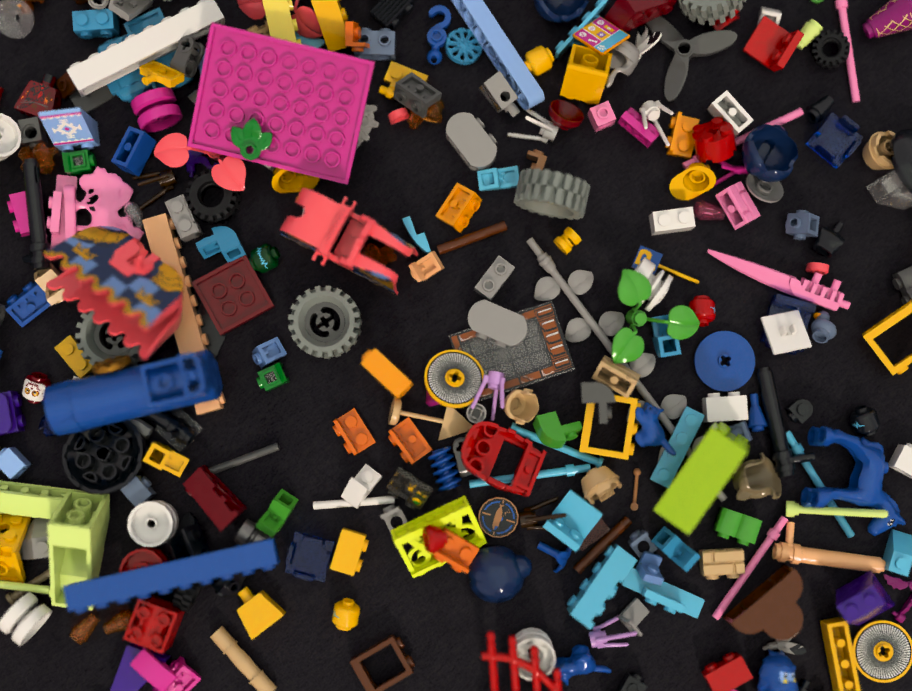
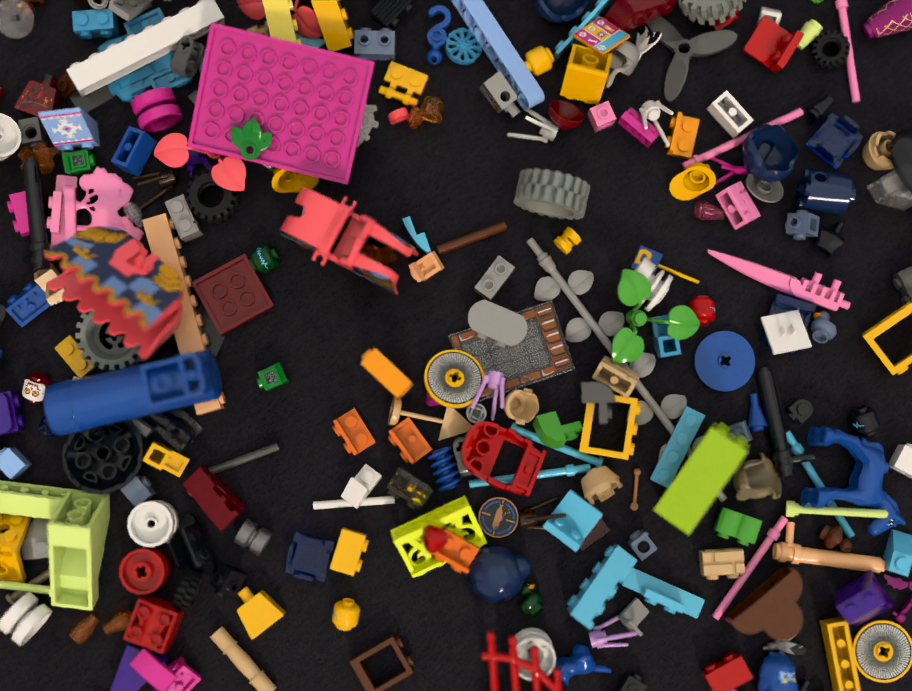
blue brick [63,537,280,614] -> none
pearl gold wheel [91,355,132,374] -> none
yellow plate [139,60,185,88] -> none
dark azure brick [195,226,246,263] -> none
medium blue bracket [252,337,287,369] -> none
bright green brick [255,489,299,538] -> none
light grey wheel [288,285,362,359] -> none
orange bracket [345,21,370,52] -> none
light grey bracket [380,504,408,533] -> none
dark grey bracket [394,72,442,118] -> none
light orange bracket [435,183,482,233] -> none
light grey brick [446,112,497,171] -> none
medium azure slope [477,165,520,191] -> none
medium nougat bracket [526,149,547,170] -> none
blue plant [537,541,572,573] -> none
reddish brown piece [573,516,632,574] -> none
blue animal [635,402,676,456] -> none
medium blue bracket [636,551,664,586] -> none
white brick [649,206,696,235] -> none
dark azure brick [651,526,700,572] -> none
red brick [692,117,737,163] -> none
white brick [702,391,749,422] -> none
coral tile [805,262,829,275] -> none
none -> dark green animal [518,582,545,618]
none -> dark blue cylinder [796,168,856,215]
none -> reddish brown animal [818,524,853,553]

